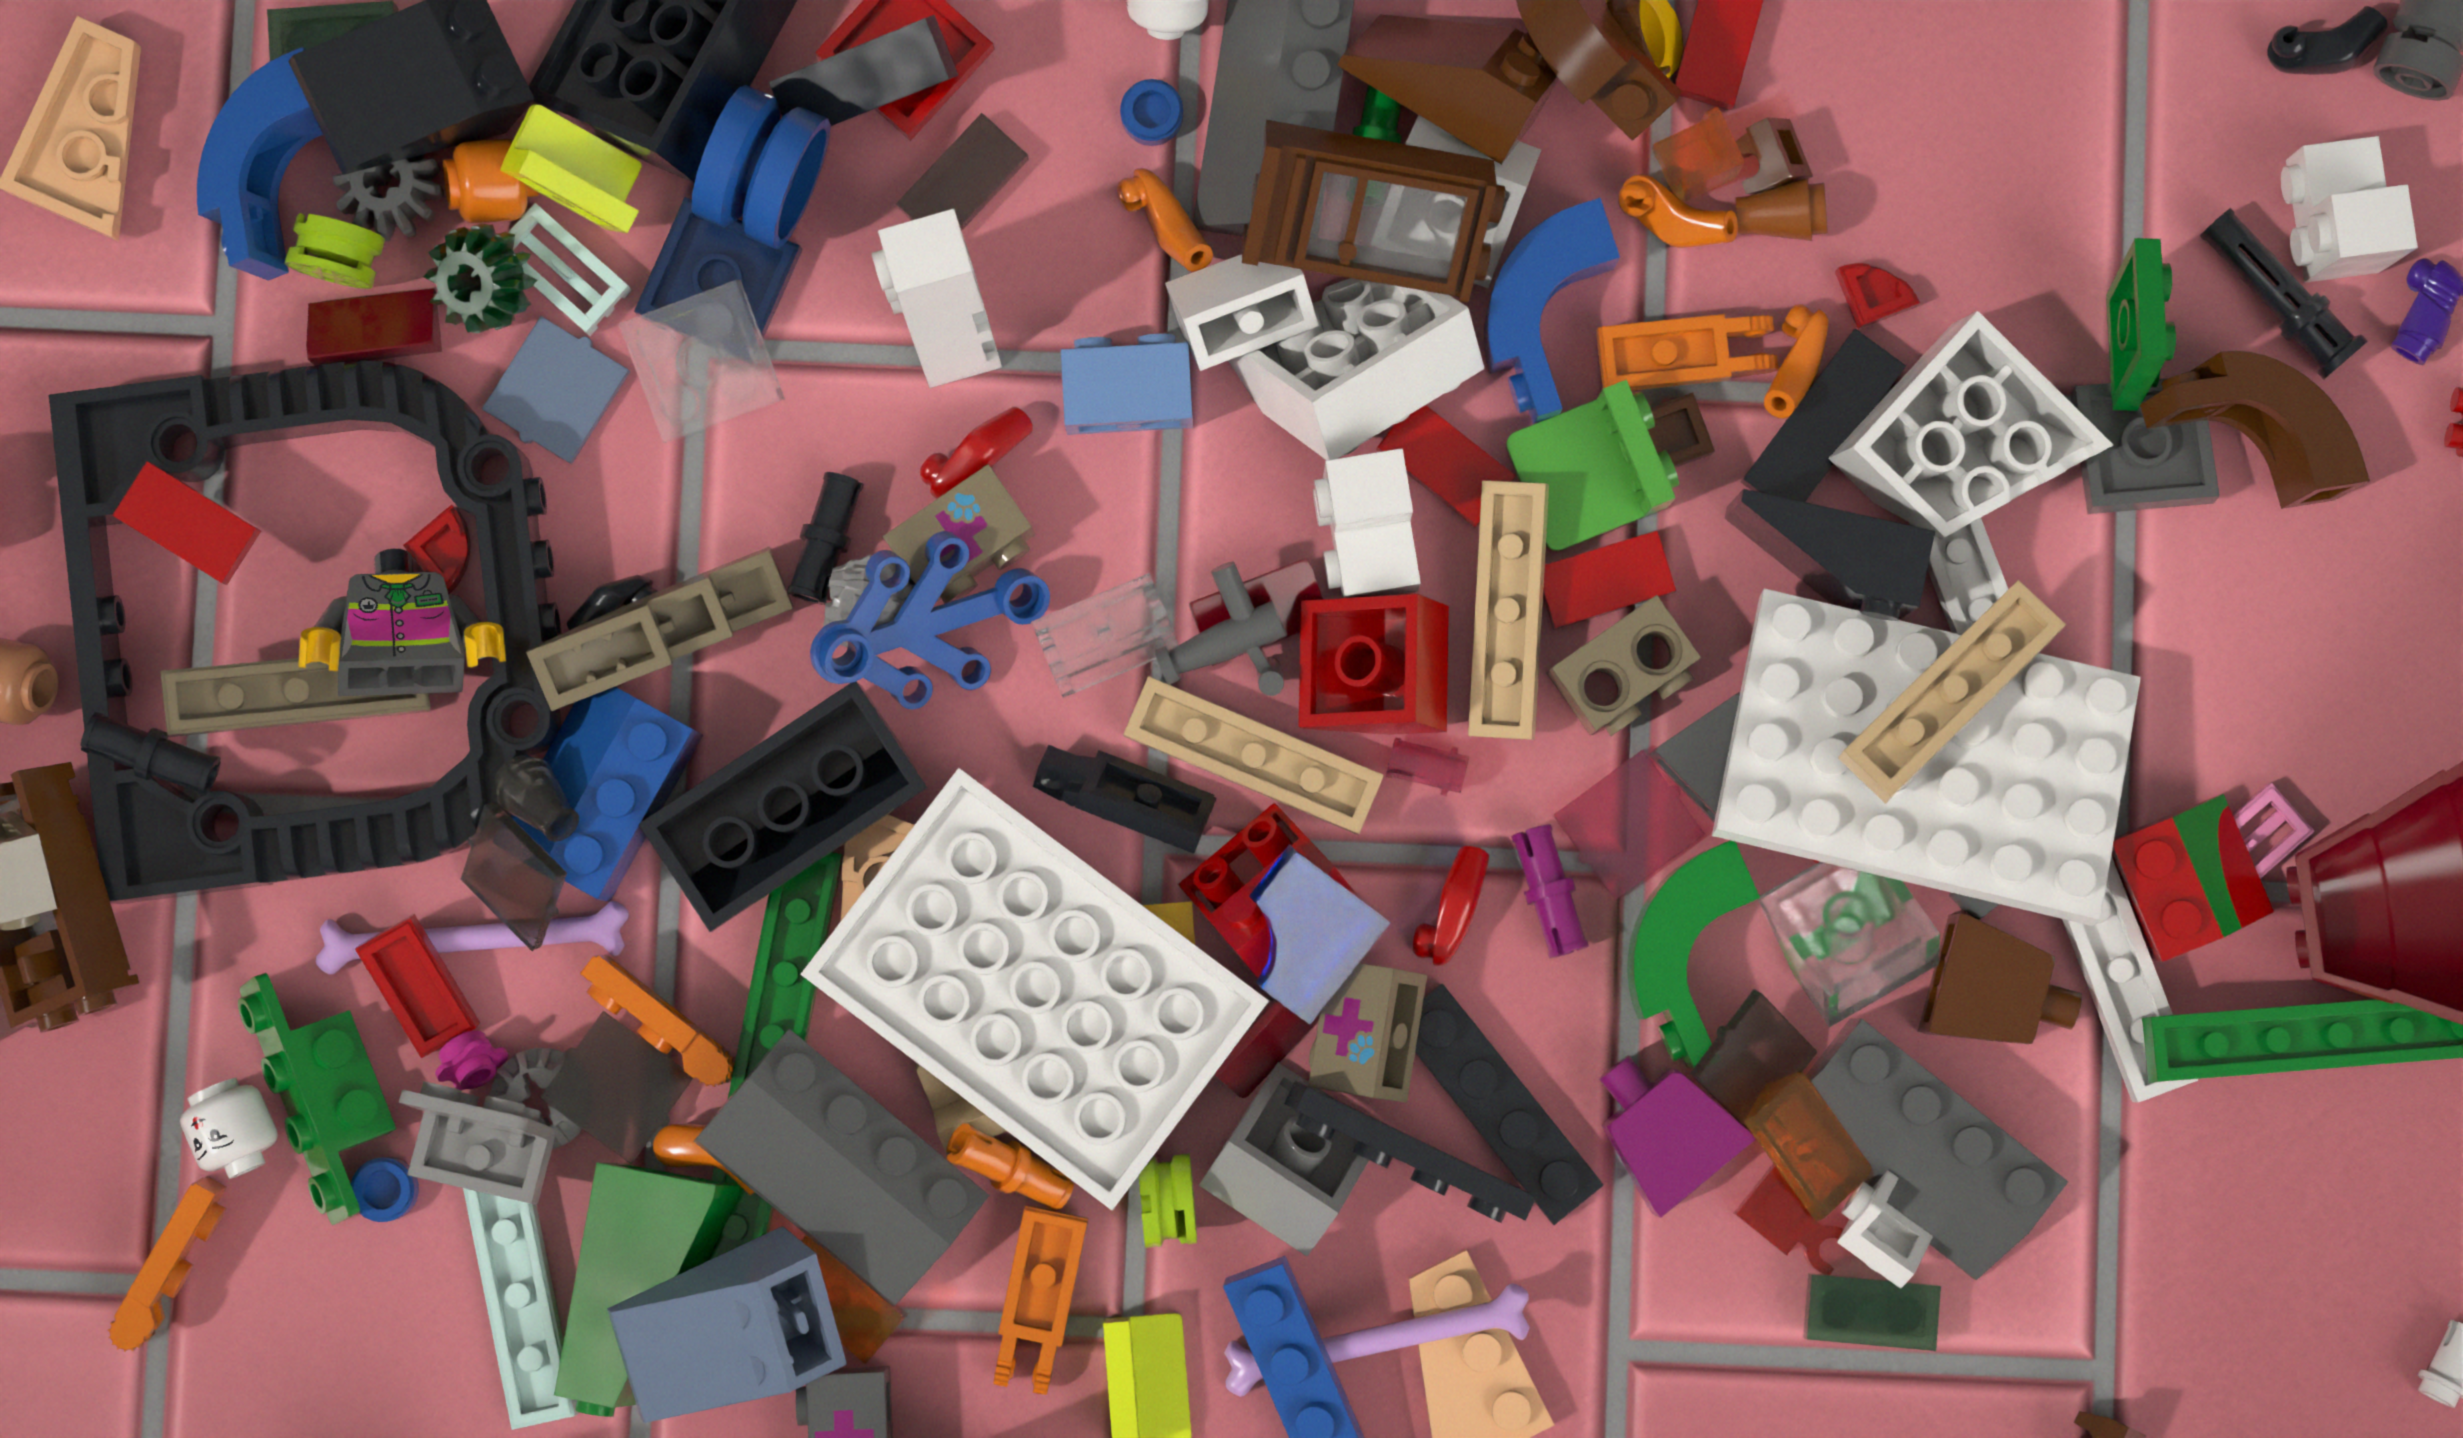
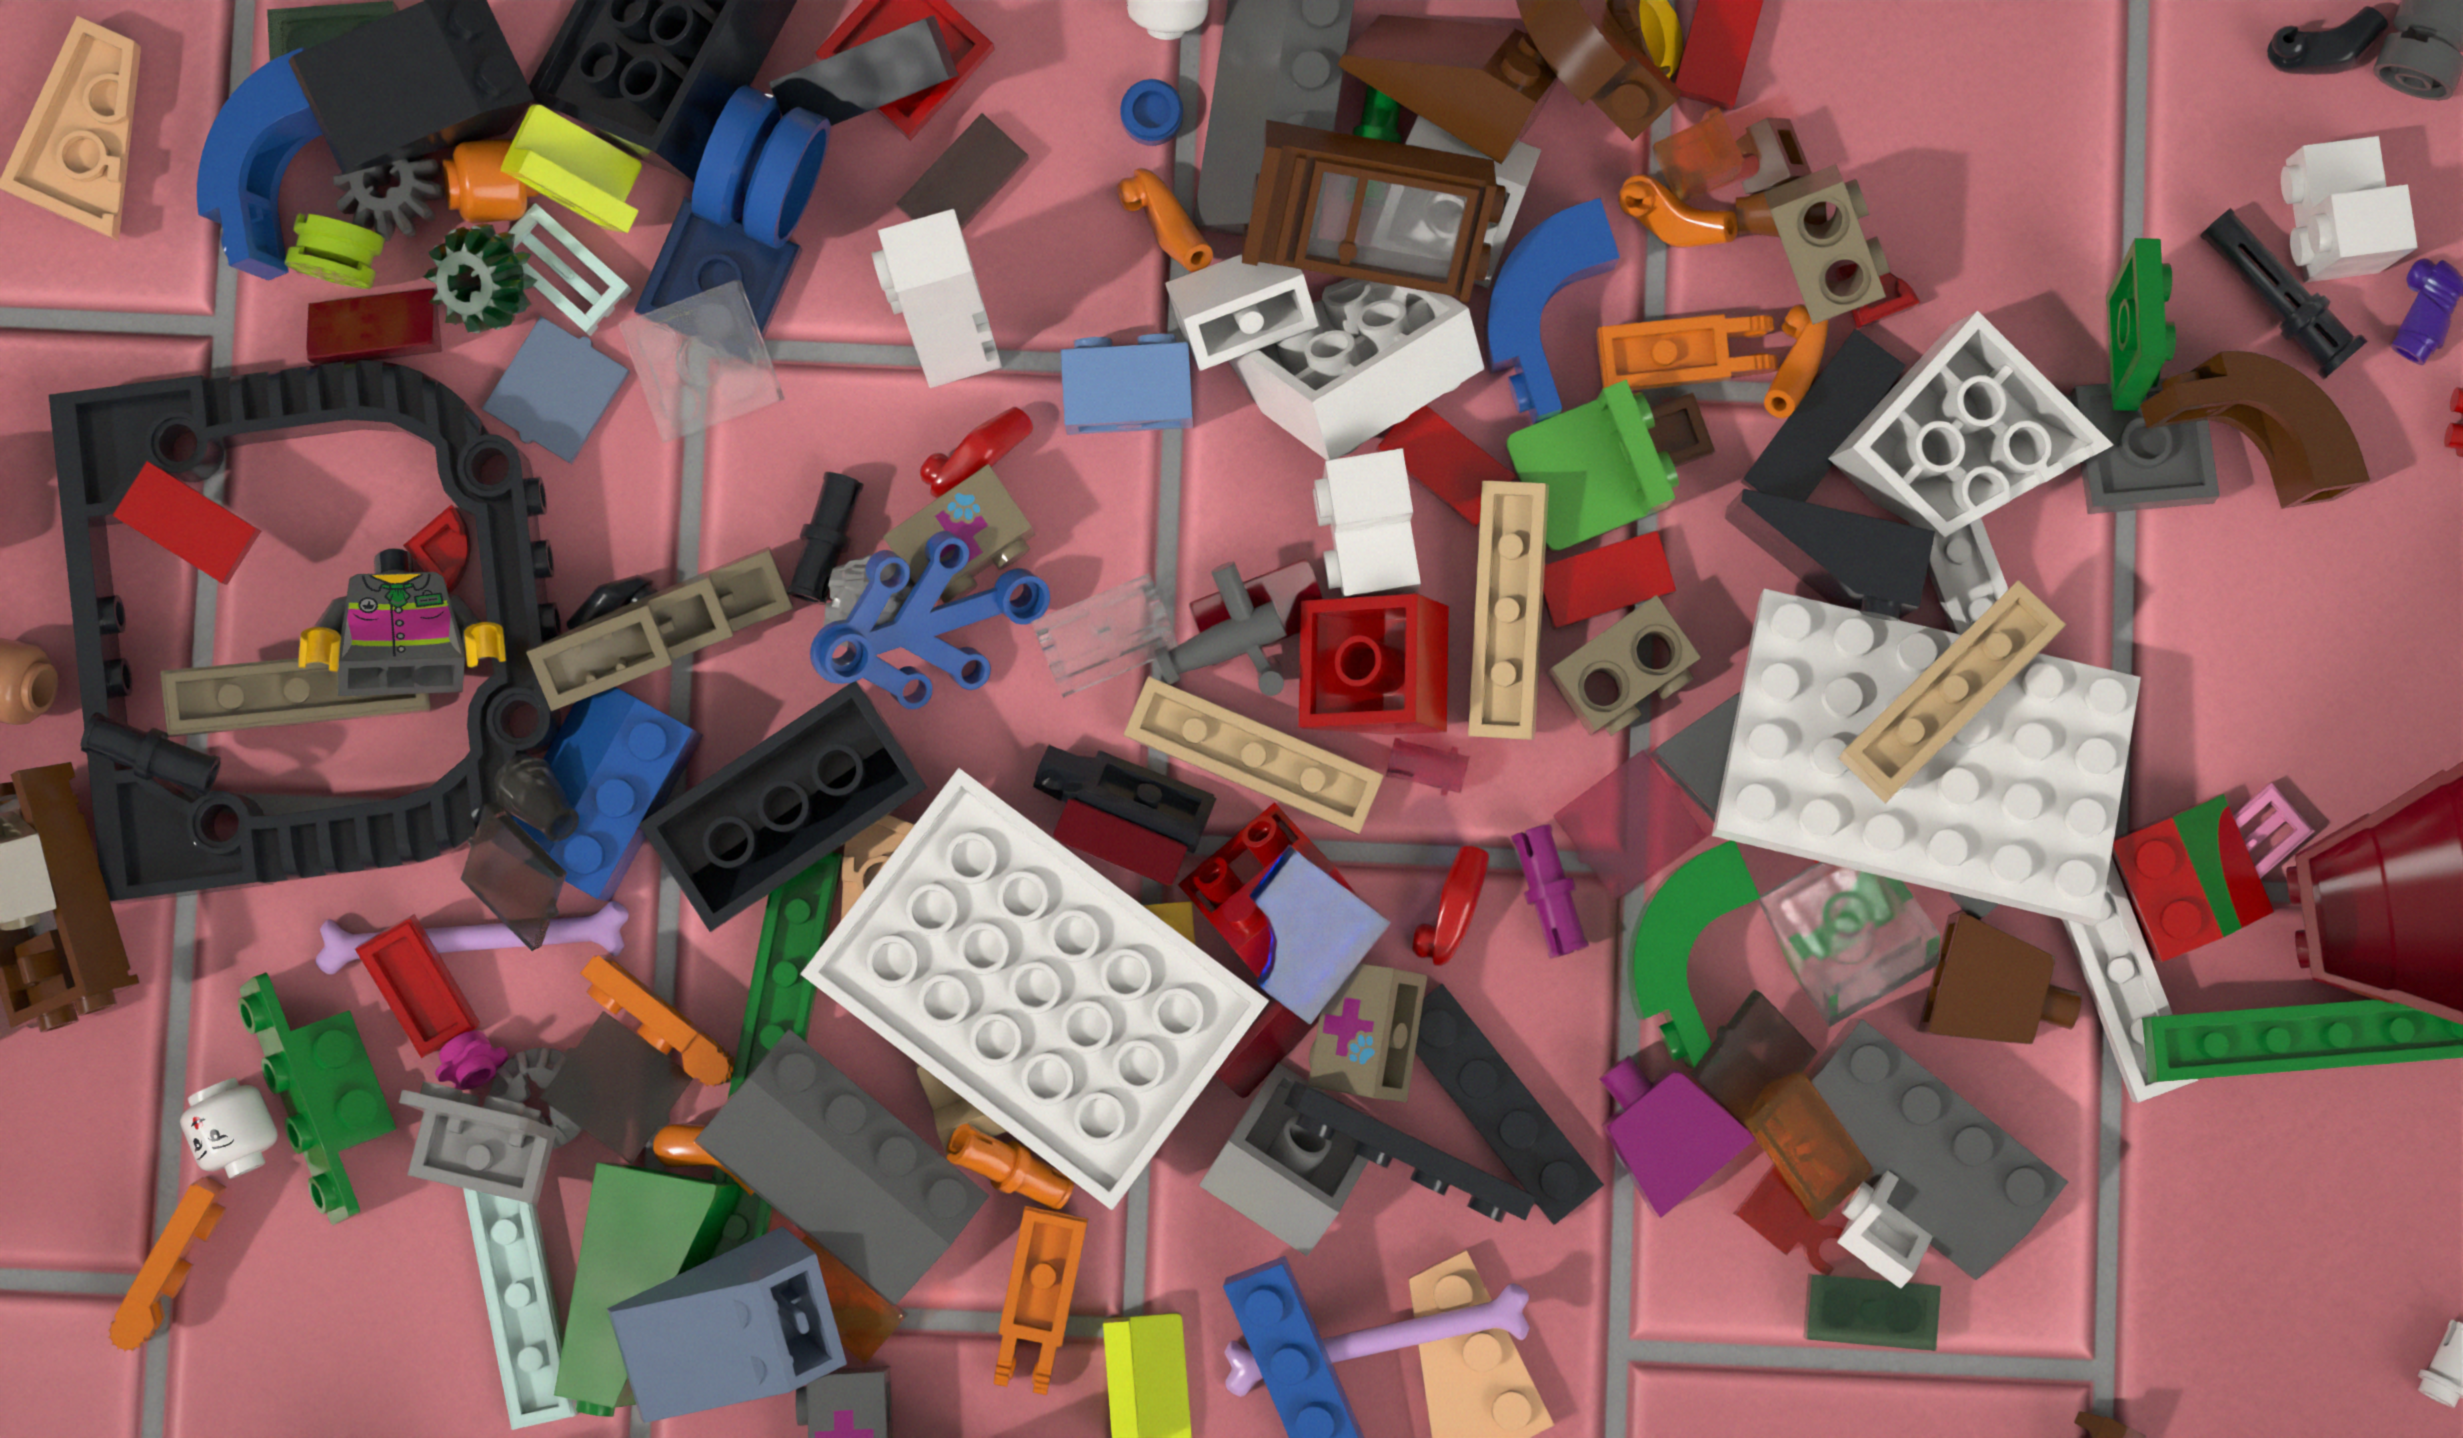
blue tile [351,1157,419,1222] -> none
lime wheel [1139,1153,1197,1248] -> none
none -> dark red slope [1052,798,1188,886]
none -> dark tan brick [1763,164,1890,325]

